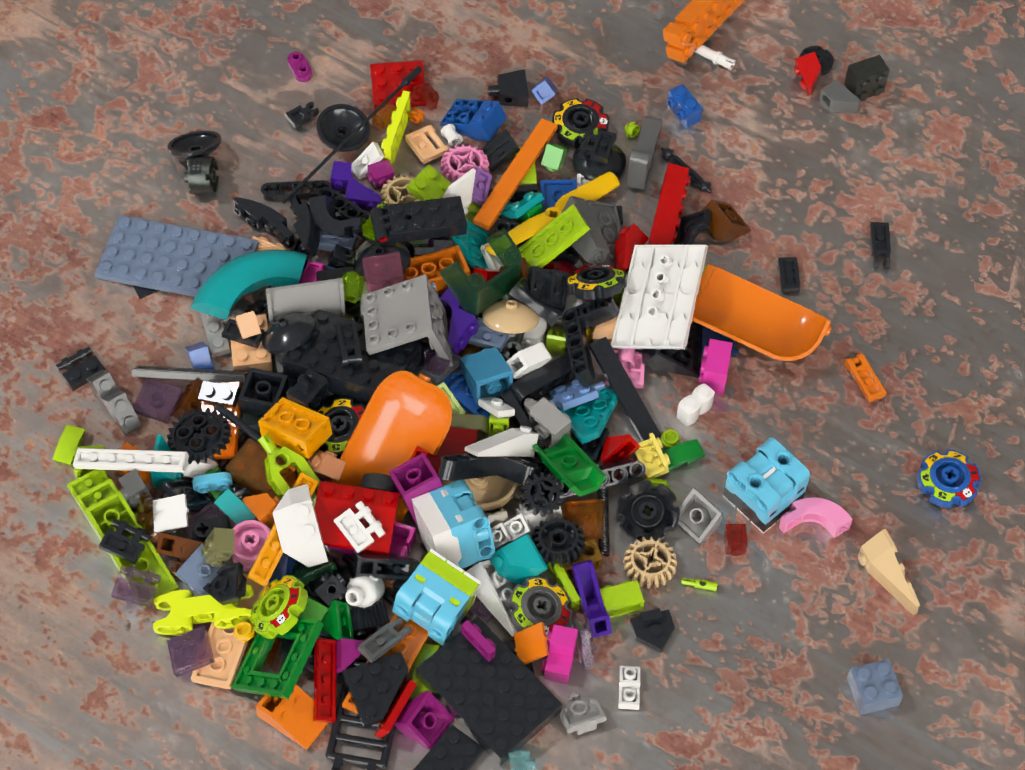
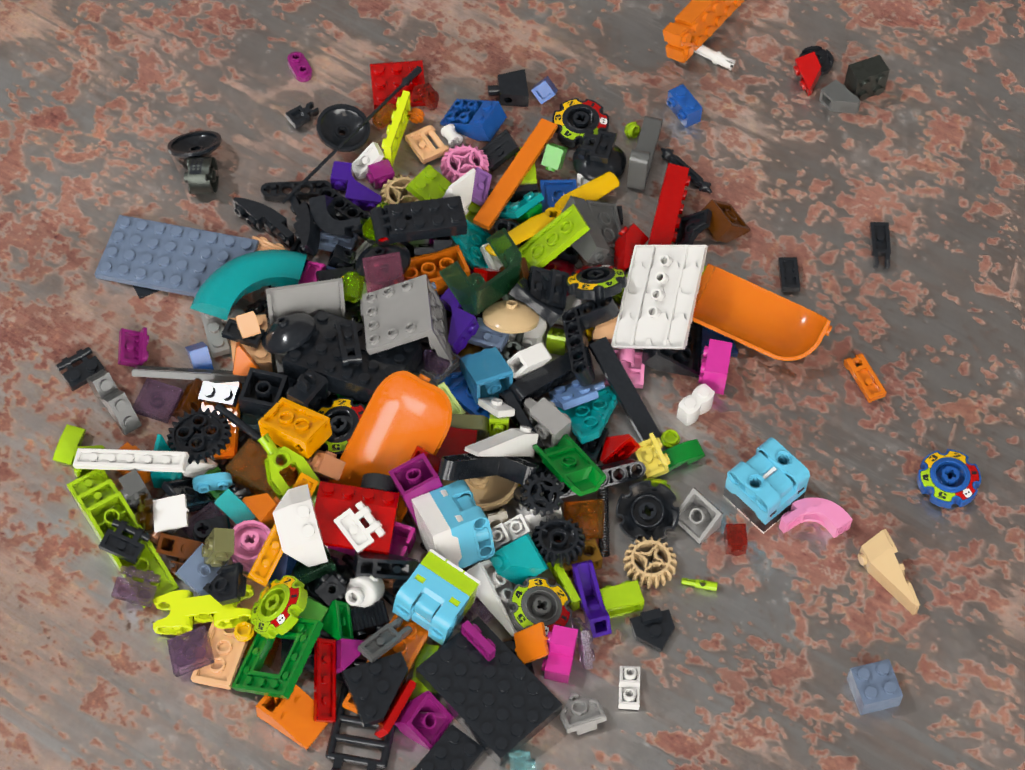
none -> magenta bracket [118,327,149,368]
none -> orange slope [233,342,261,376]

